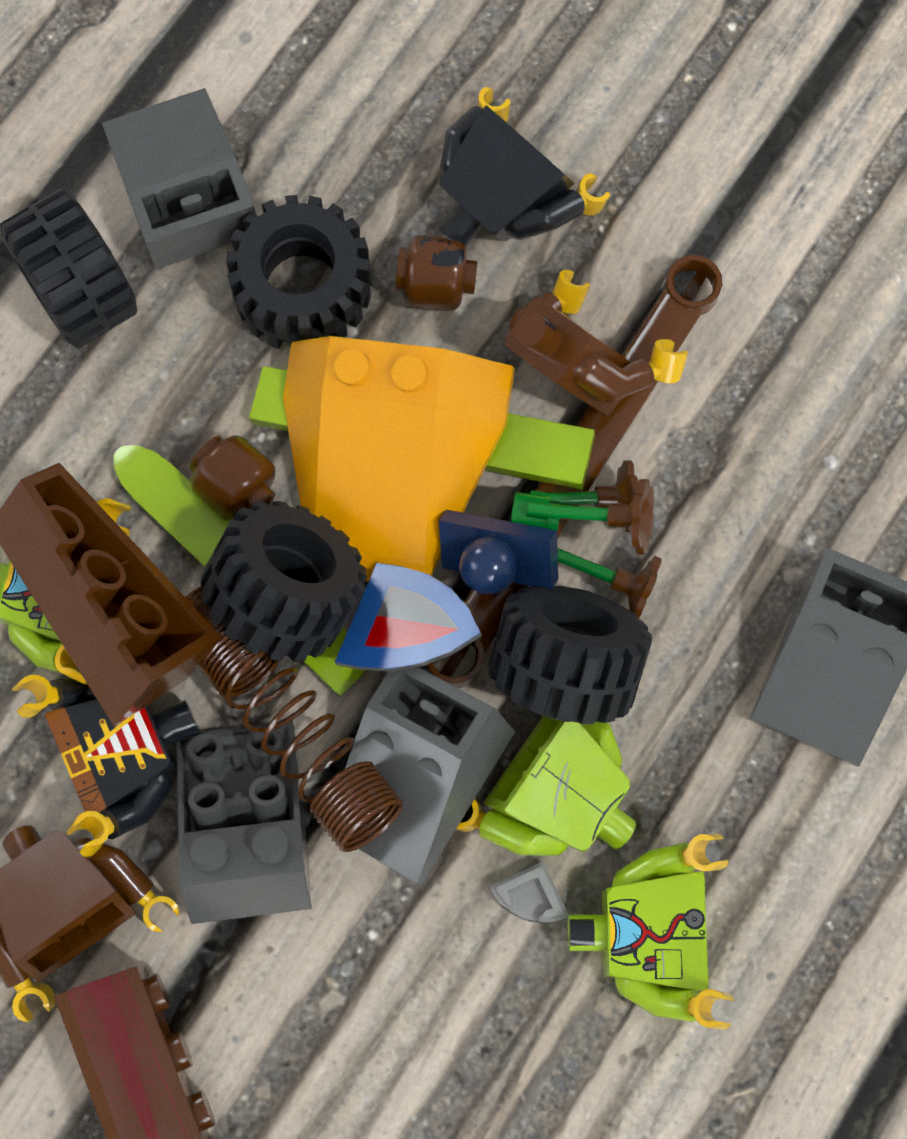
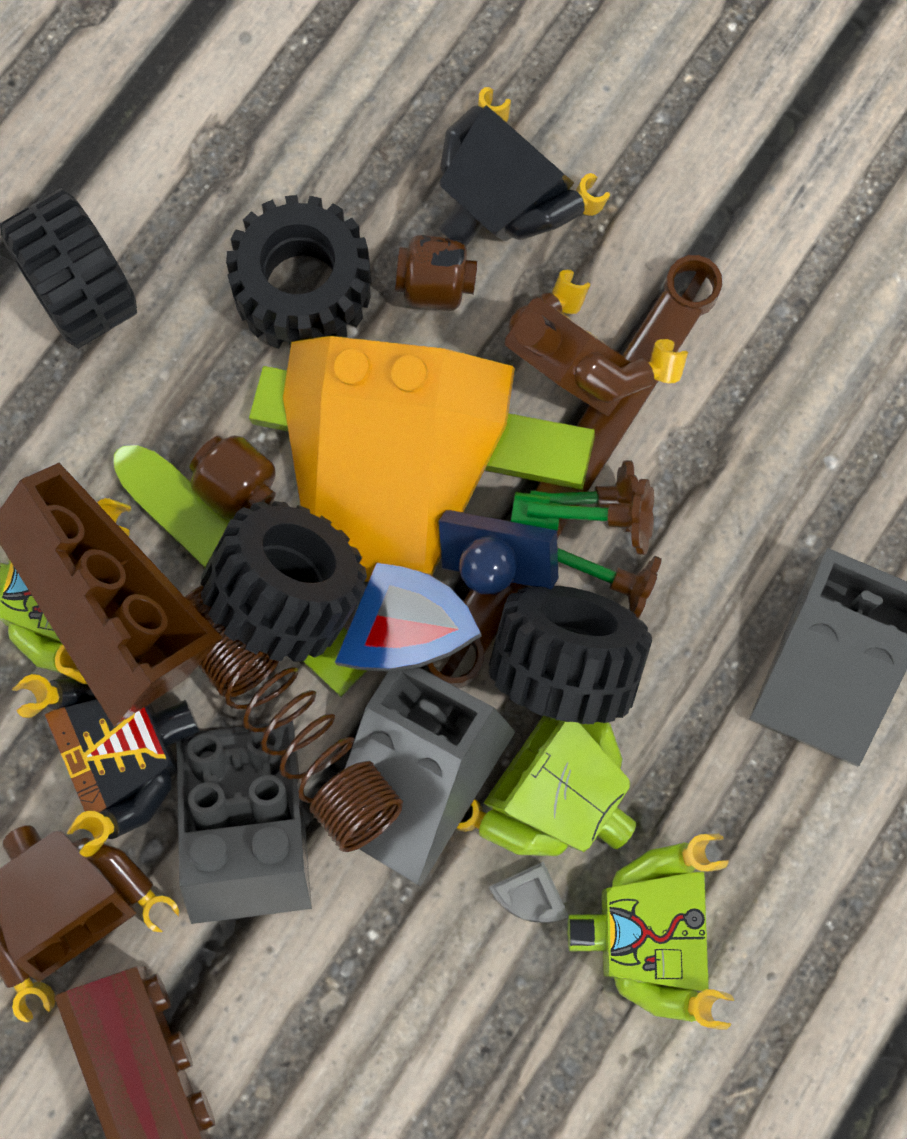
dark grey slope [102,88,256,270] -> none

